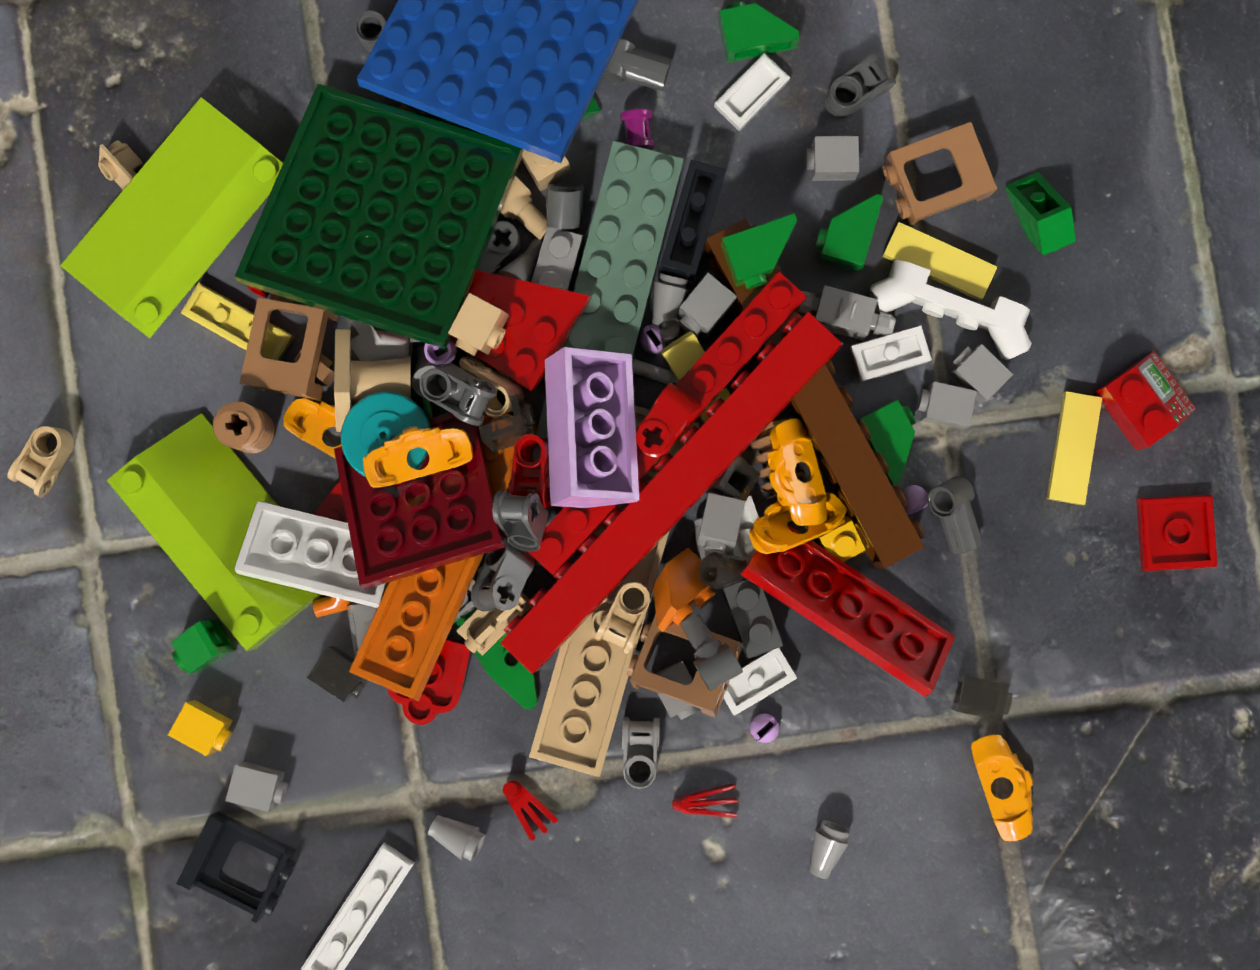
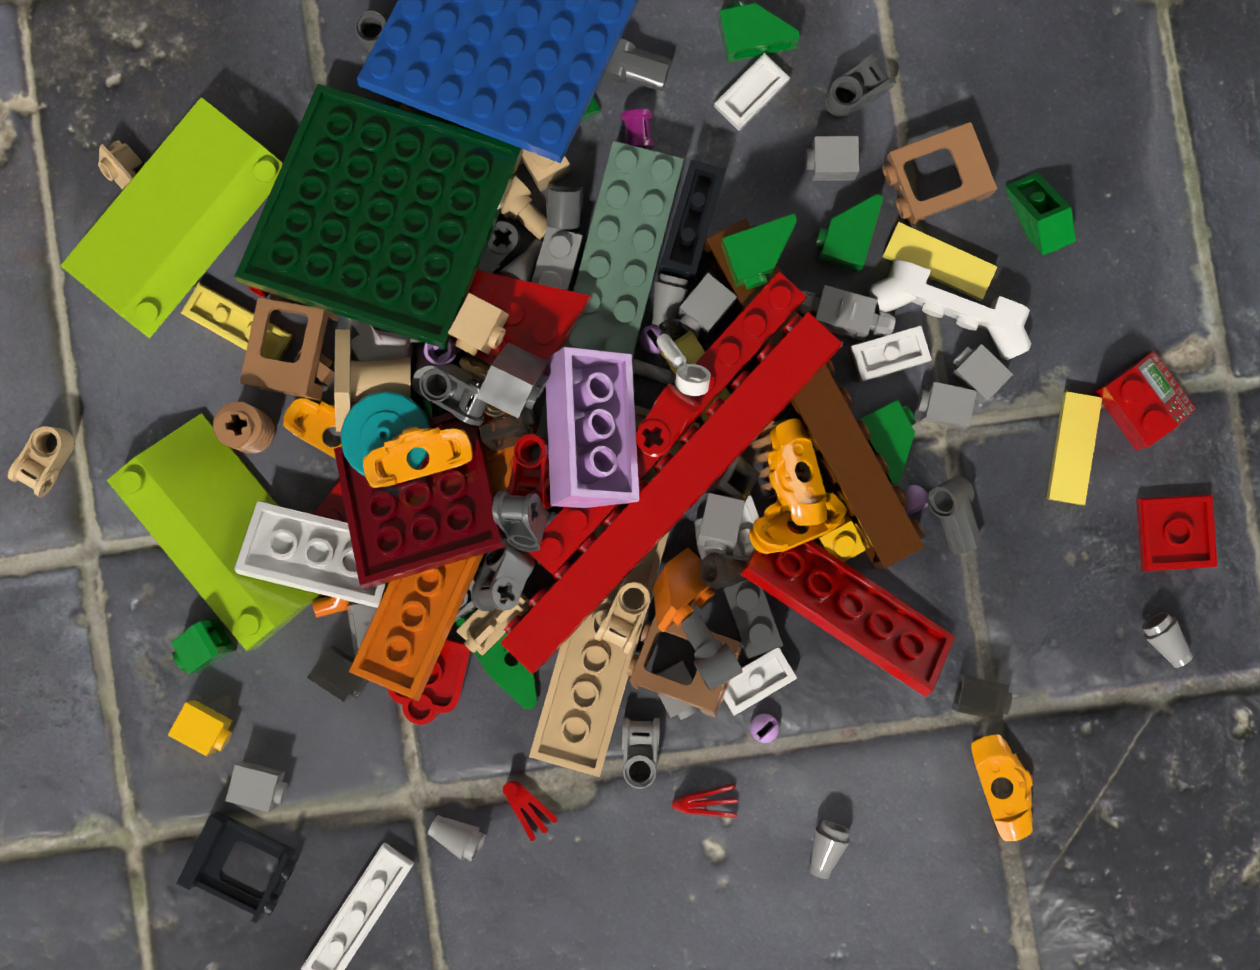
none -> brick [476,342,549,418]
none -> white piece [657,333,711,396]
none -> light grey cone [1142,612,1193,668]

